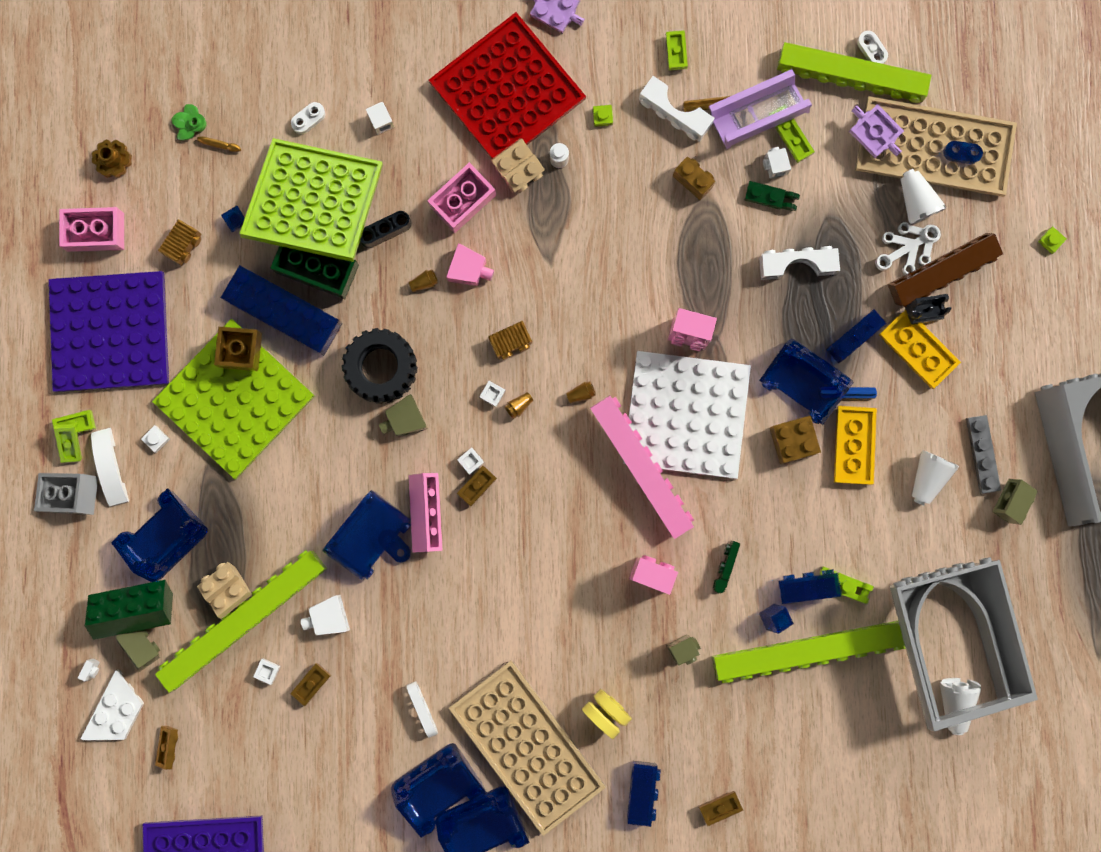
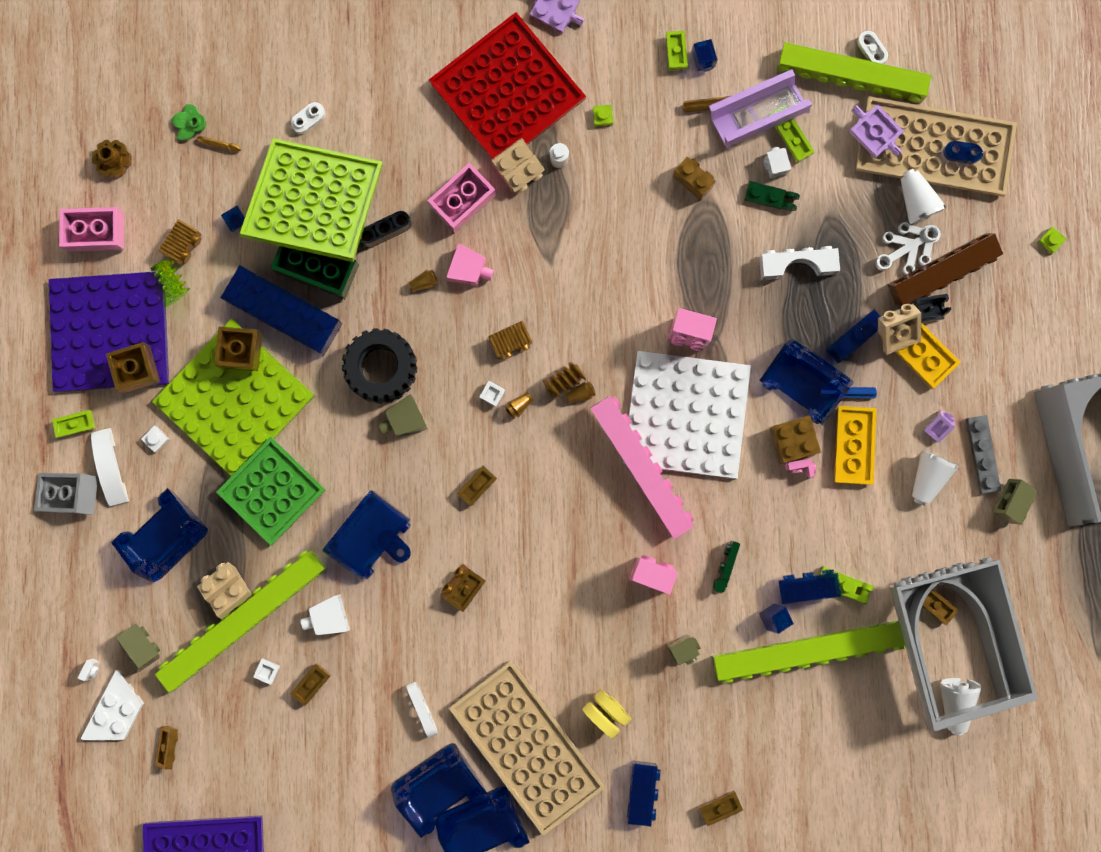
lime plate [54,424,82,463] -> none
dark green brick [84,580,173,640] -> none
white panel [366,102,394,135] -> none
bright pink brick [409,473,442,553] -> none
white plate [457,448,484,474] -> none
white arch [639,76,715,142] -> none
none -> pearl gold brick [106,342,161,393]
none -> clear neon green piece [150,260,190,302]
none -> bright green plate [216,437,326,546]
none -> pearl gold bracket [440,564,486,612]
none -> pearl gold piece [543,362,587,400]
none -> clear blue brick [691,39,718,72]
none -> bright pink bracket [785,458,816,479]
none -> tan plate [878,304,921,355]
none -> pearl gold plate [922,589,959,625]
none -> lavender bracket [924,410,955,443]

